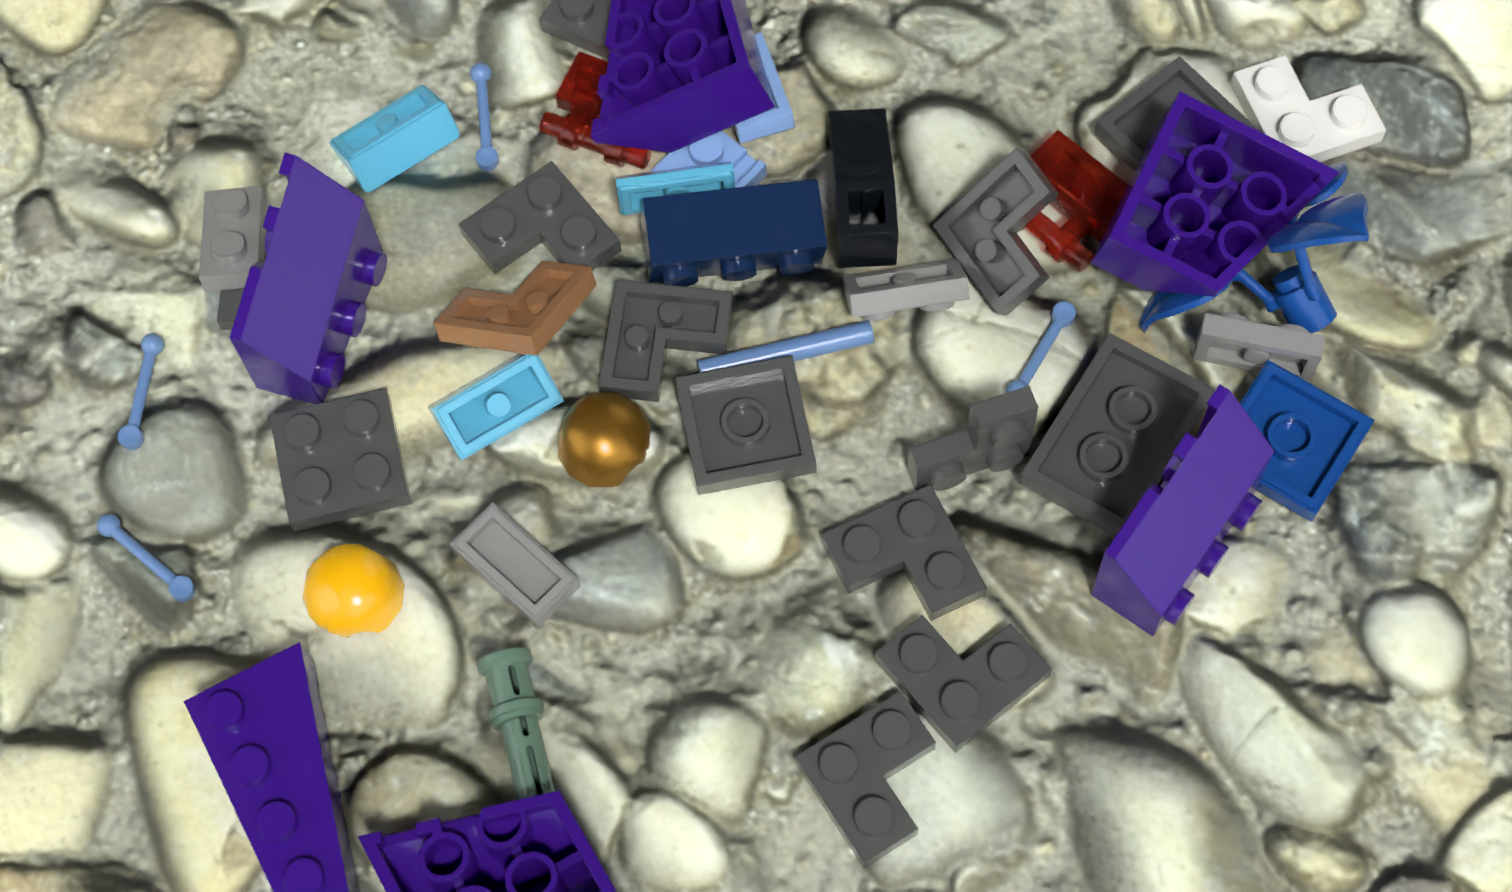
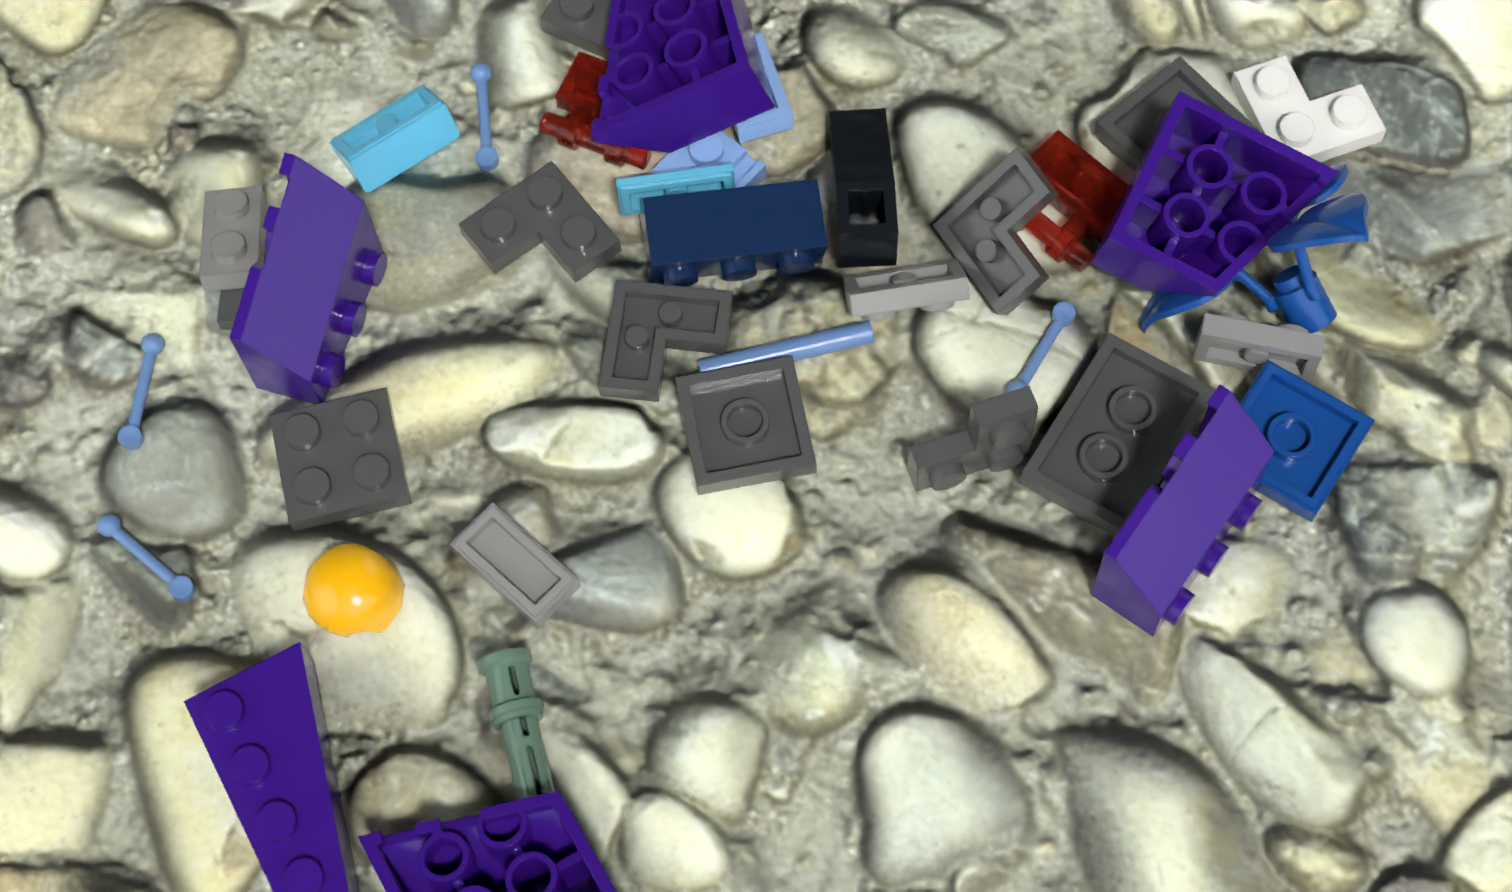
medium azure slope [428,354,564,461] -> none
medium nougat plate [433,260,597,356] -> none
pearl gold hair [558,391,651,487] -> none
dark grey plate [795,691,936,869] -> none
dark grey plate [821,484,987,621] -> none
dark grey plate [874,615,1052,753] -> none

